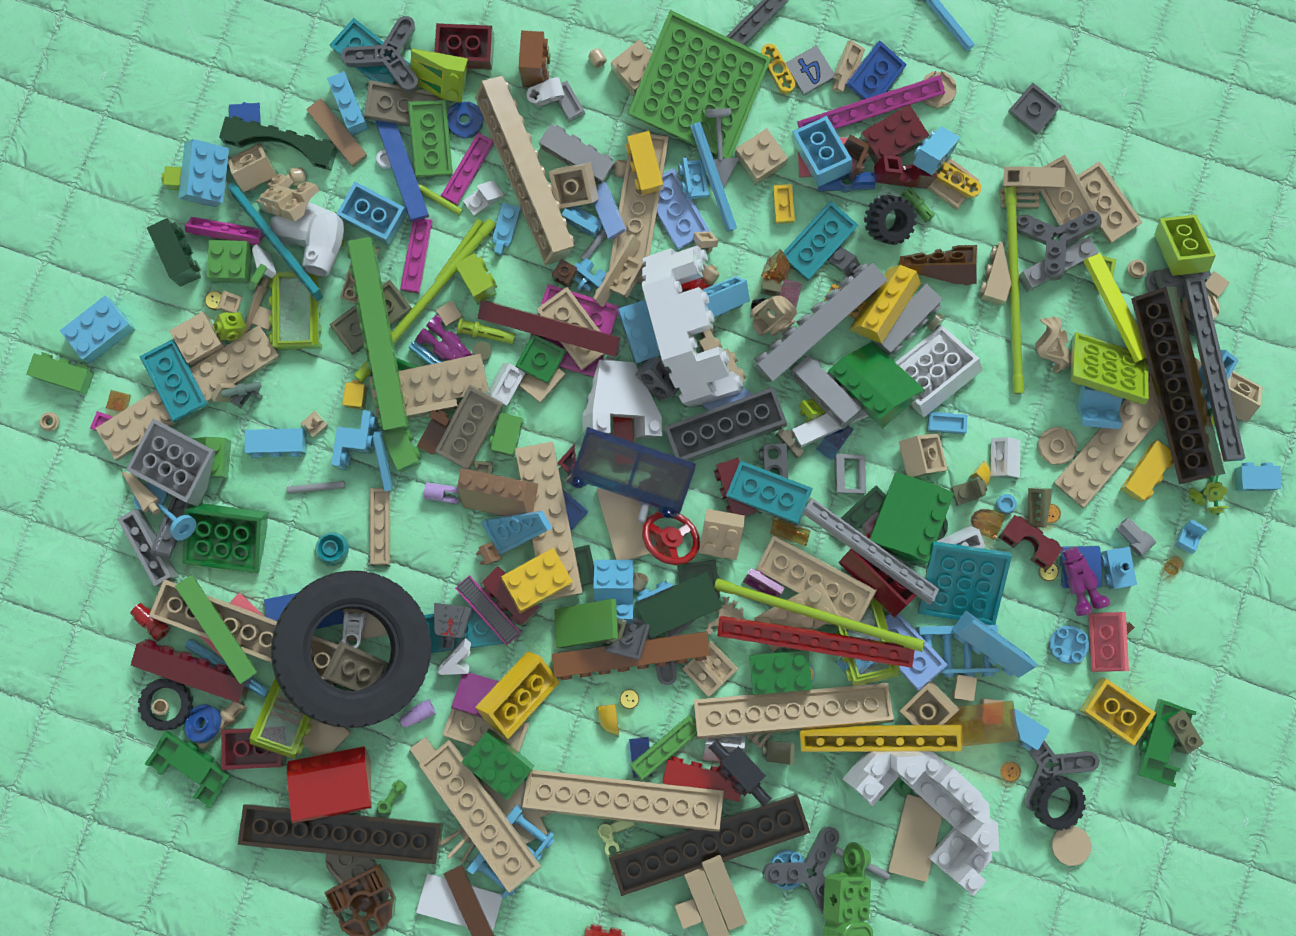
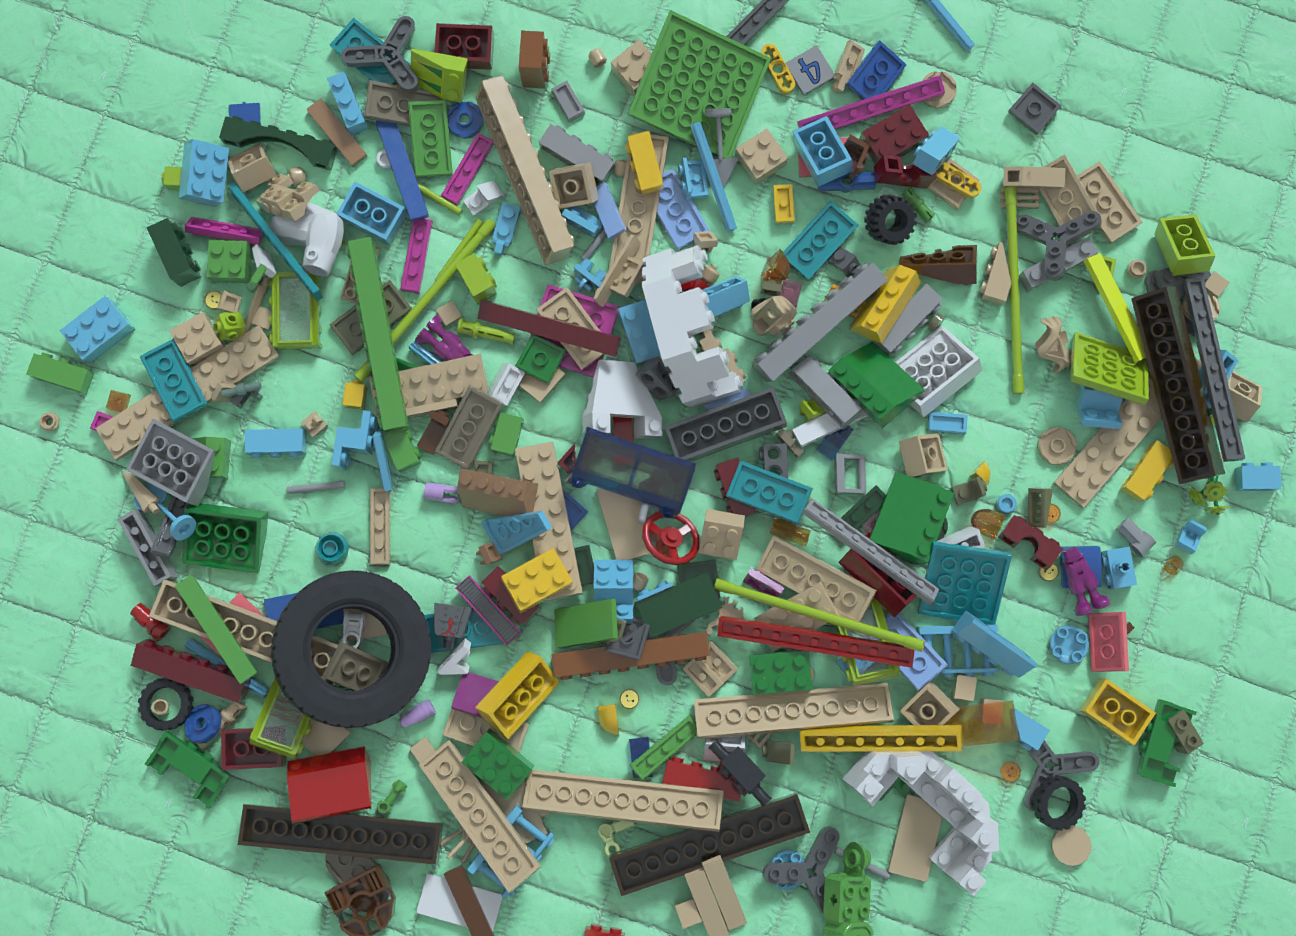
olive tile [472,341,492,361] -> none
white piece [526,77,565,106] -> none
reddish brown bracket [552,259,577,289] -> none
white panel [991,437,1020,478] -> none

